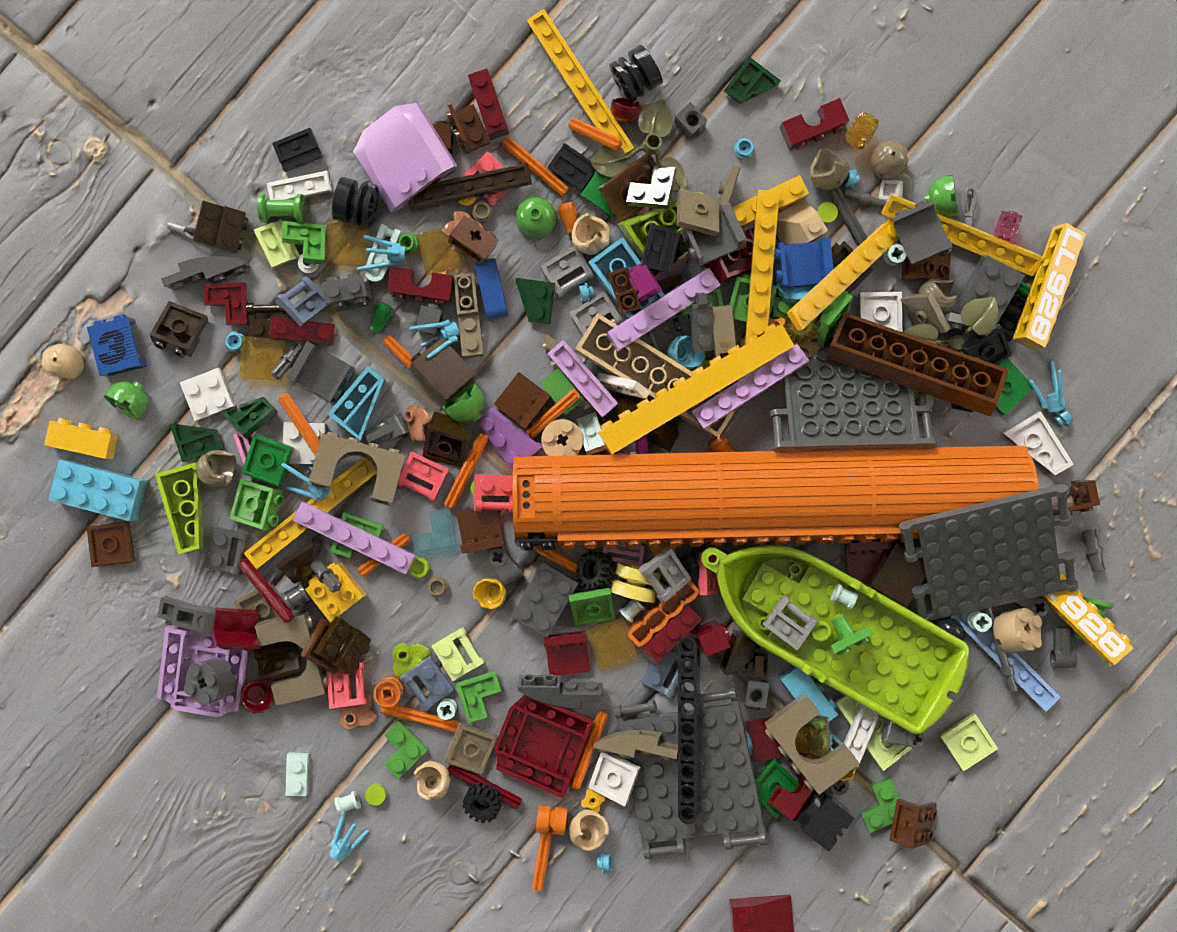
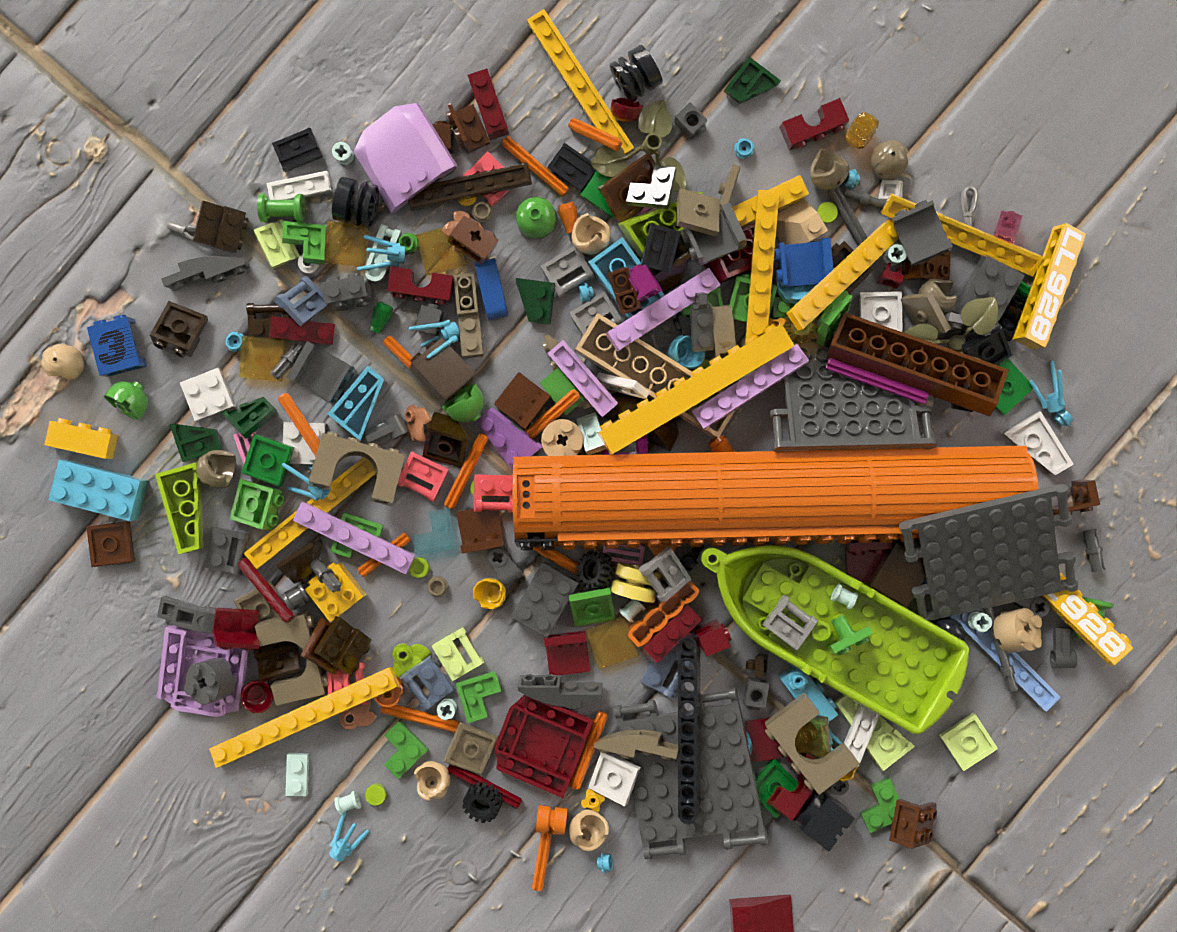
dark red plate [203,282,248,326] -> none
coral plate [698,551,723,595] -> none
dark brown slope [720,629,760,675] -> none
dark grey piece [881,719,925,748] -> none
bright green cylinder [925,175,958,217] -> none
none -> yellow plate [209,667,400,768]
none -> light aqua bush [332,142,354,165]
none -> medium azure plate [788,670,809,691]
none -> magenta axle [826,358,929,404]
none -> dark red tile [877,263,904,289]

